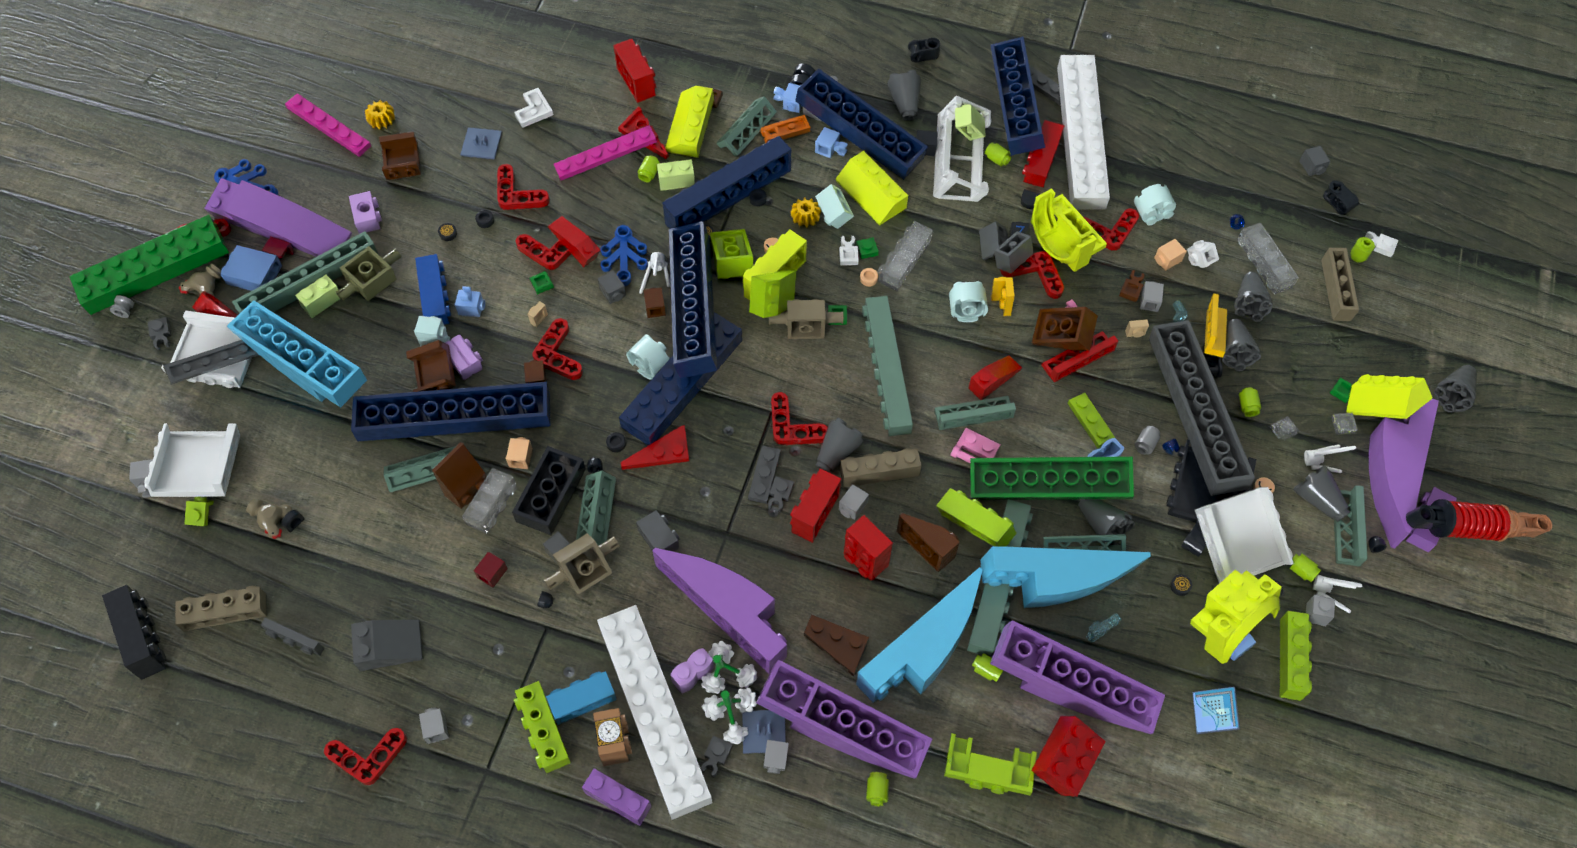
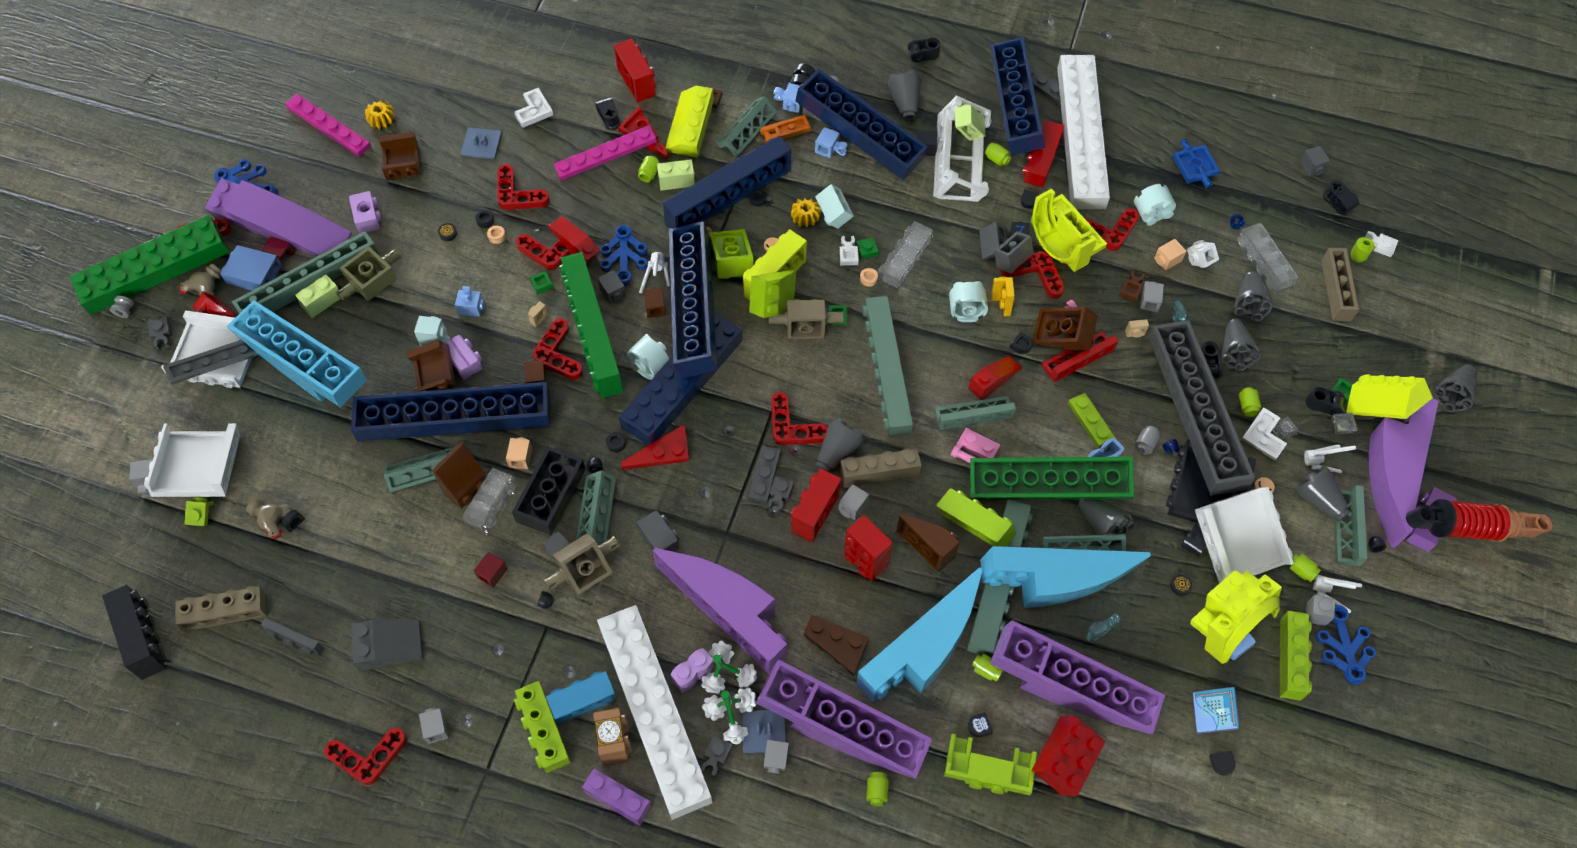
blue brick [415,254,451,325] -> none
neon yellow slope [836,151,908,226] -> none
yellow fence [1204,293,1227,357] -> none
none -> light nougat tile [487,226,506,244]
none -> green brick [559,252,623,398]
none -> black piece [595,97,620,130]
none -> tile [968,712,993,737]
none -> black tile [1010,332,1032,354]
none -> blue plate [1172,139,1220,189]
none -> black tile [1209,751,1235,776]
none -> white plate [1241,408,1287,460]
none -> black piece [1306,387,1346,416]
none -> blue plant [1315,605,1376,685]

